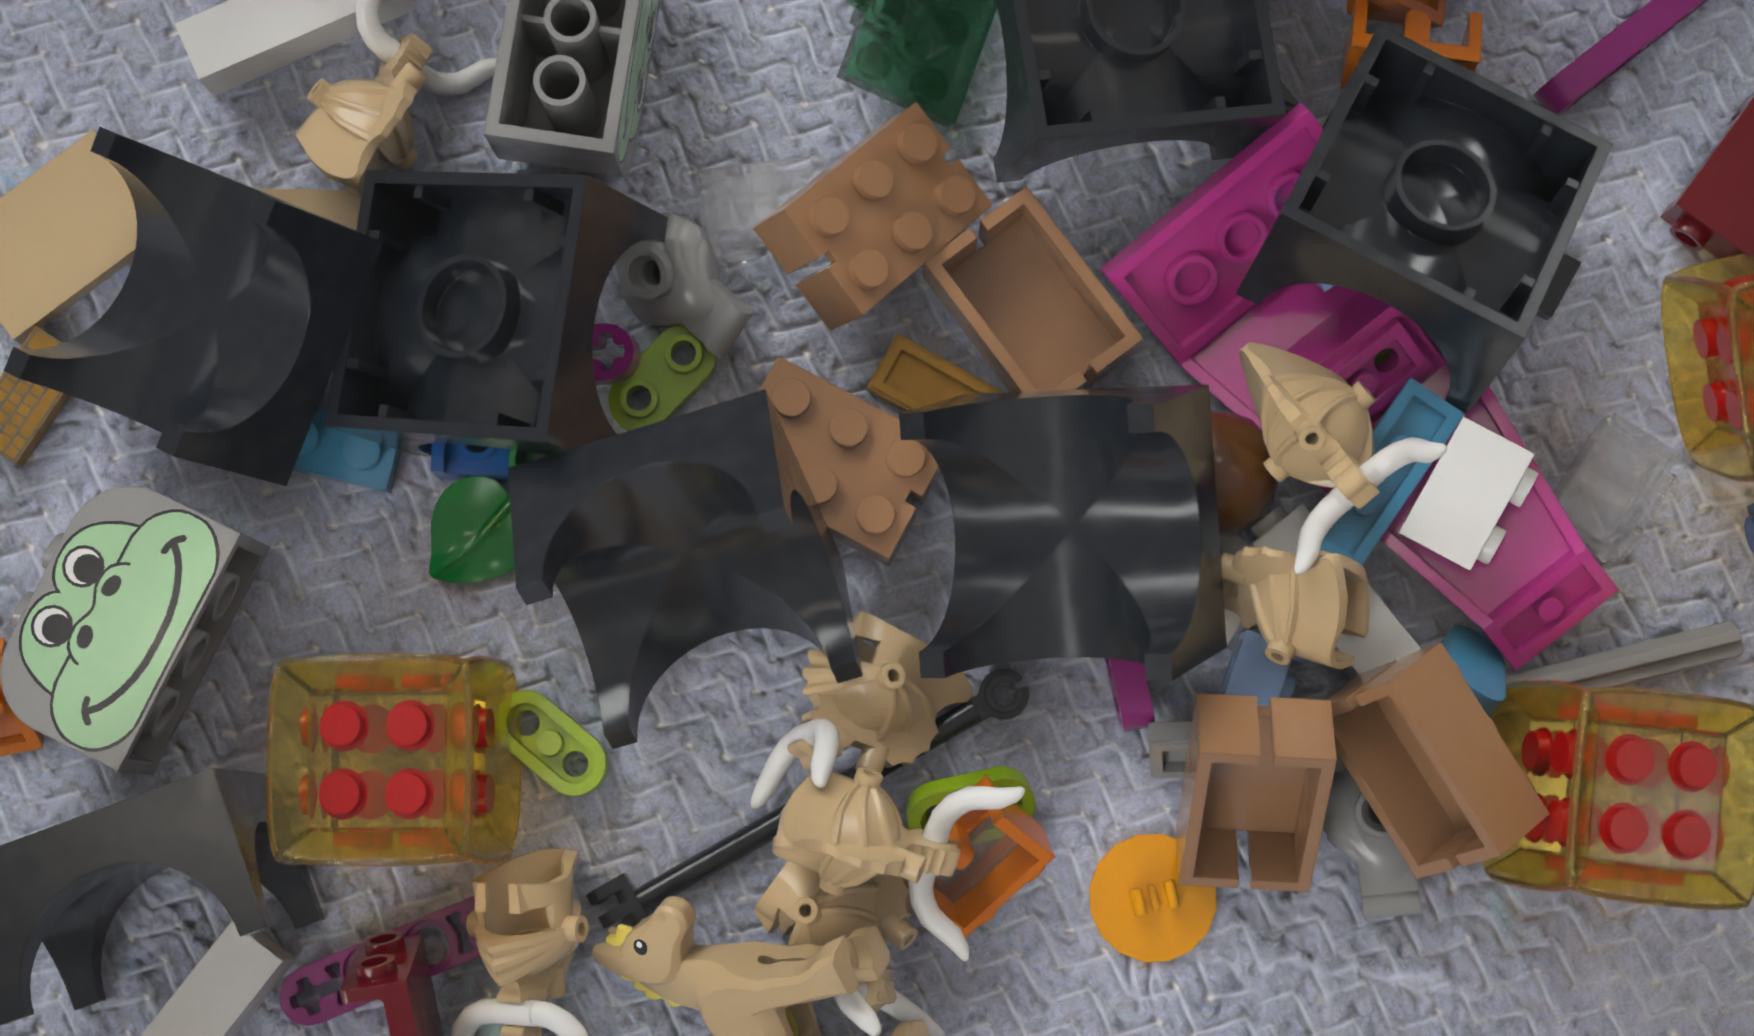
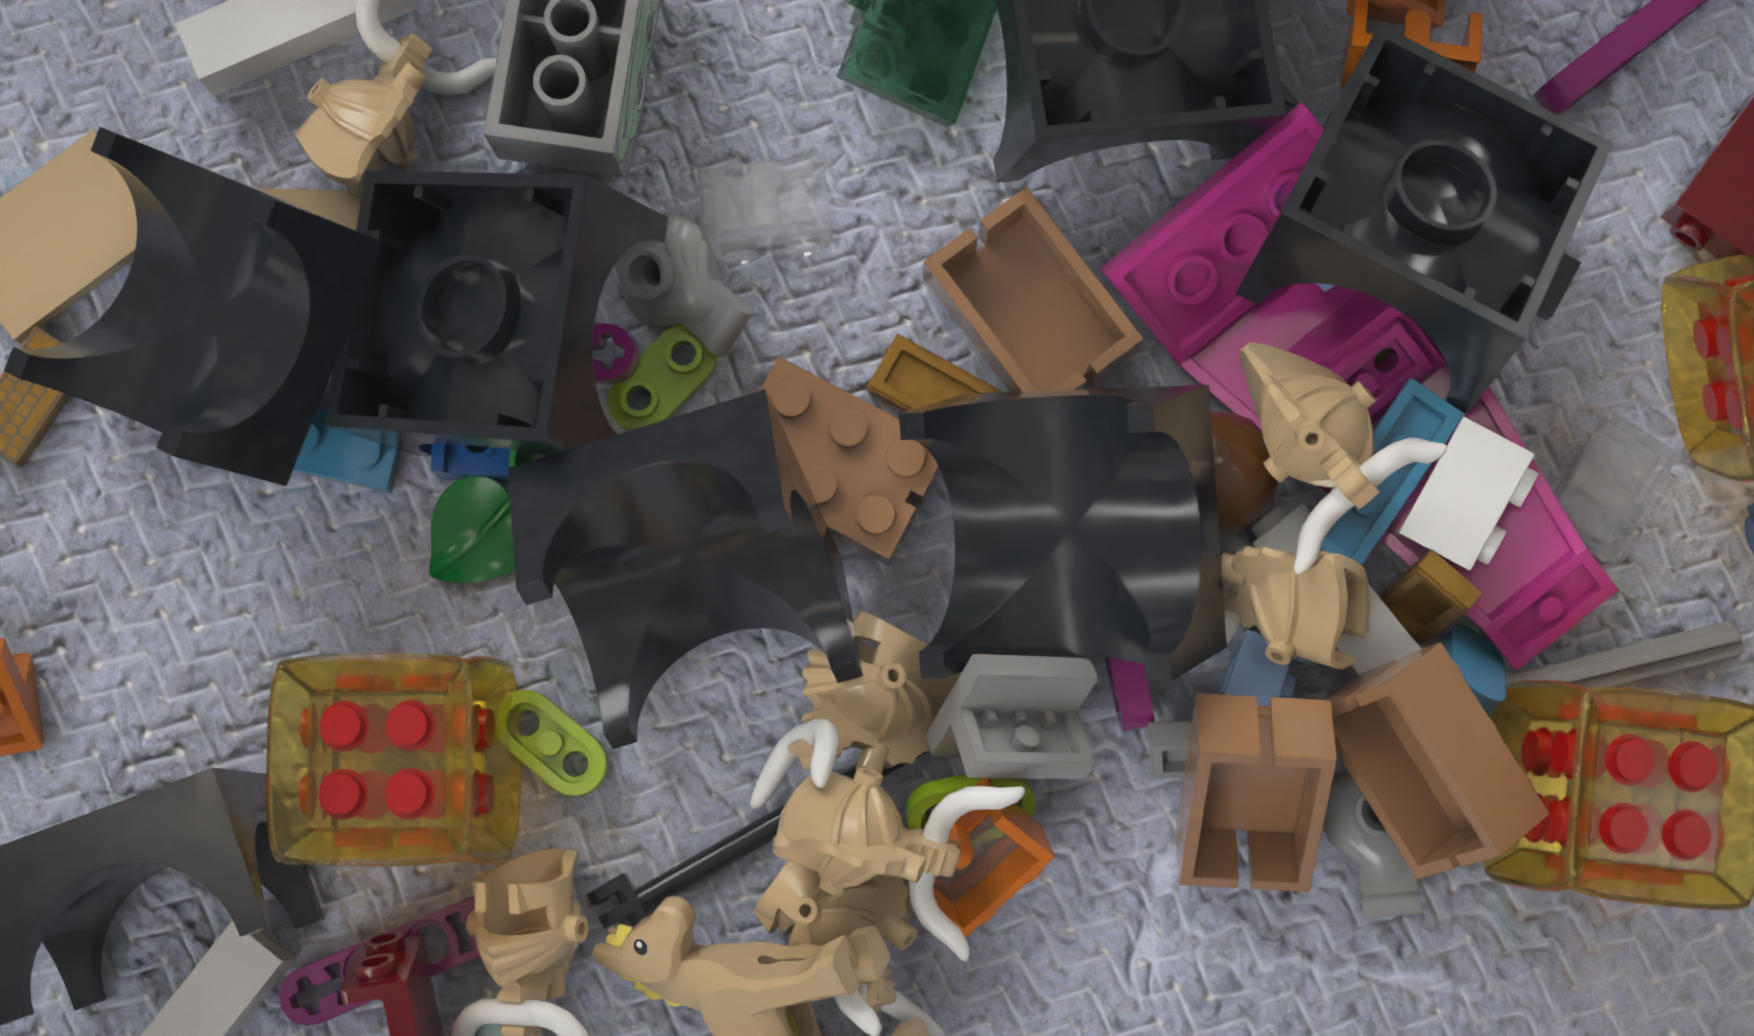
brick [0,486,270,775] -> none
medium nougat piece [753,102,992,331] -> none
light orange piece [1089,834,1217,962] -> none
none -> light grey bracket [926,654,1098,779]
none -> pearl gold tile [1379,549,1482,644]

